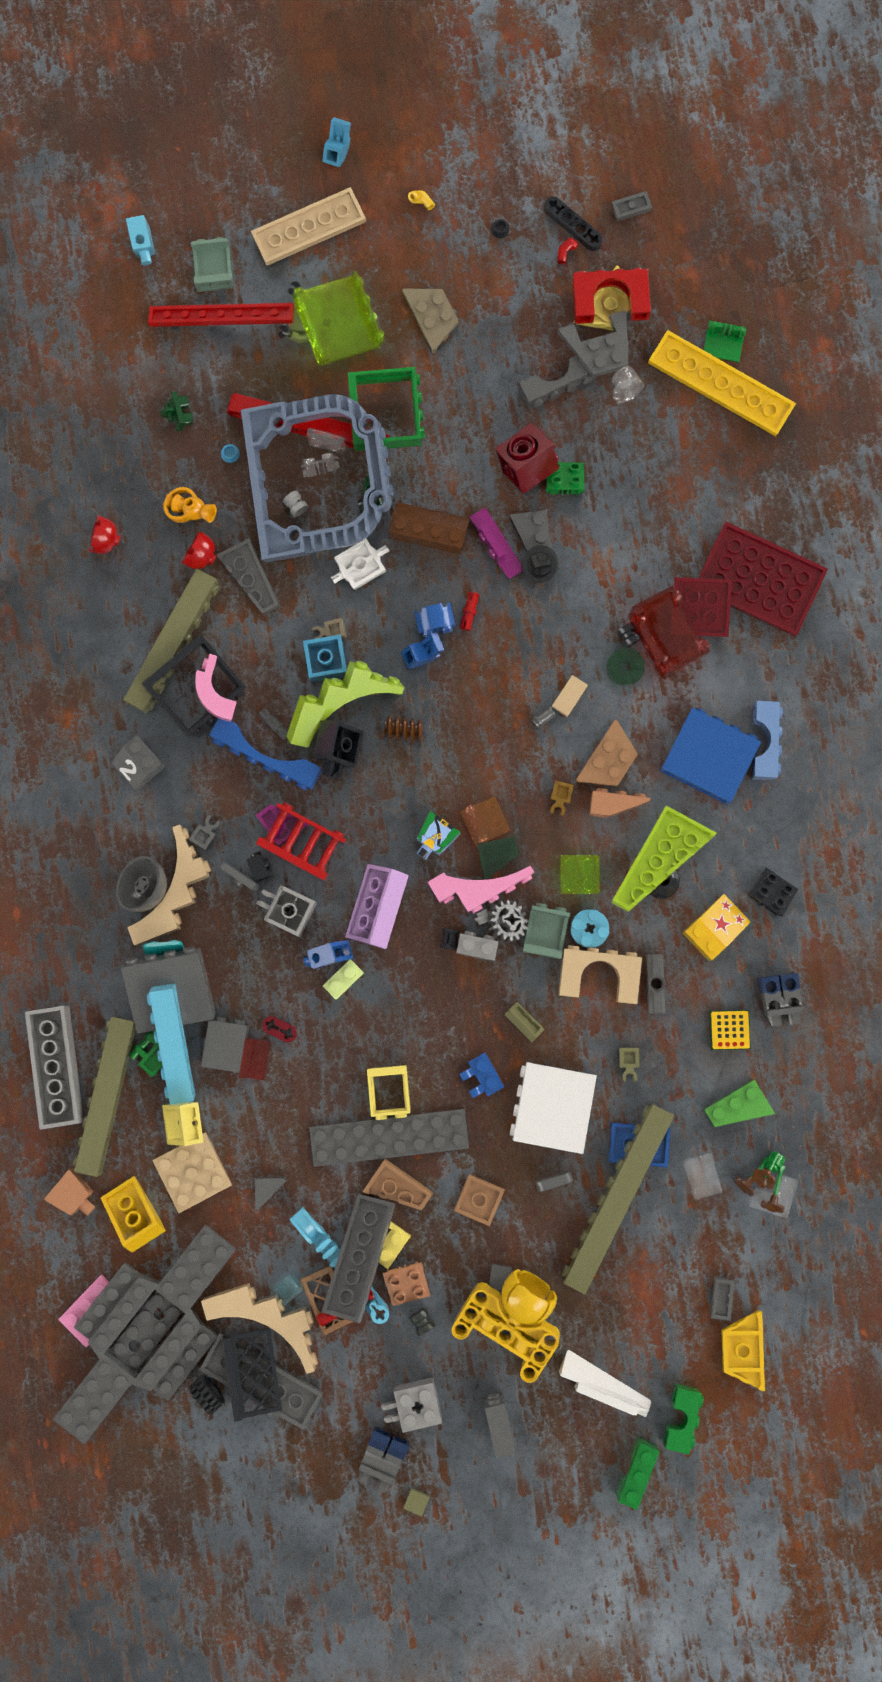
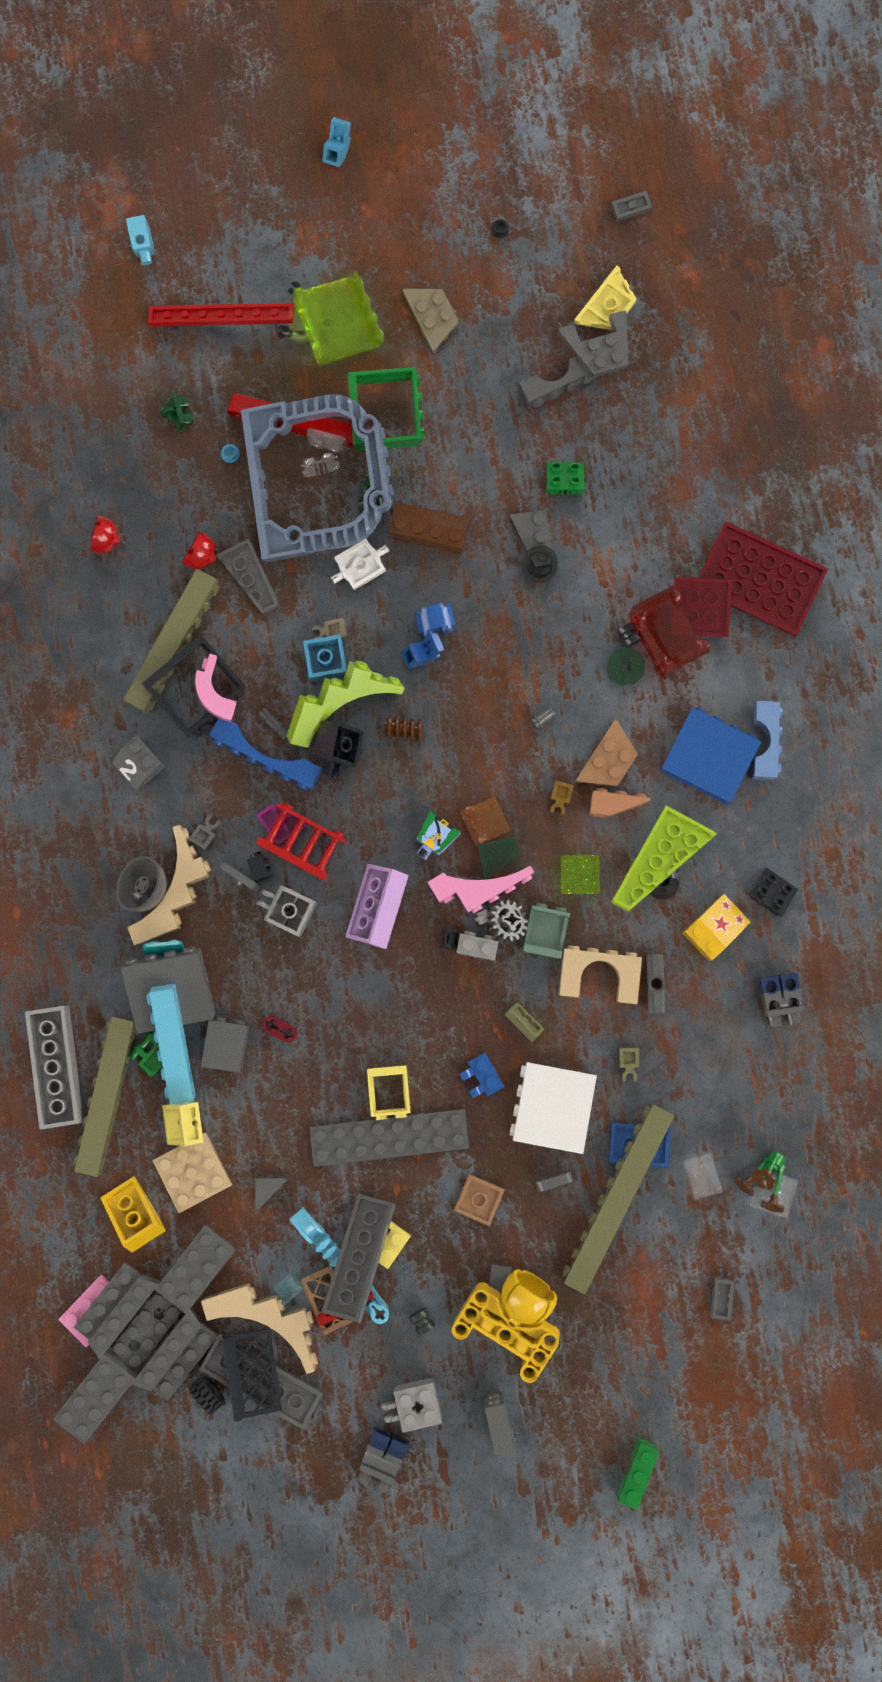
nougat torso [44,1168,95,1216] -> none
light orange piece [163,487,217,523] -> none
sand green panel [191,237,234,292] -> none
clear red panel [239,1038,270,1080] -> none
tan plate [251,187,366,266] -> none
light grey wheel [283,491,309,517] -> none
blue torso [303,940,354,969] -> none
yellowish green plate [323,960,364,1000] -> none
medium nougat wing [363,1159,433,1210] -> none
nougat hinge [383,1261,431,1306] -> none
olive tile [403,1487,430,1517] -> none
yellow arm [408,191,435,210] -> none
red pin [459,591,480,631] -> none
magenta bracket [470,508,523,579] -> none
dark red brick [495,423,559,494] -> none
black beam [545,196,603,251] -> none
tan tile [551,675,588,717] -> none
red arm [557,238,578,265] -> none
white wedge [559,1350,651,1417] -> none
medium azure plate [570,909,609,948] -> none
red arch [572,268,651,324] -> none
clear piece [612,366,644,404] -> none
yellow plate [648,330,796,437] -> none
green arch [663,1383,704,1455] -> none
bright green wing [703,1079,775,1127] -> none
green hinge [704,320,746,362] -> none
yellow tile [709,1010,751,1050] -> none
yellow wing [721,1310,765,1391] -> none

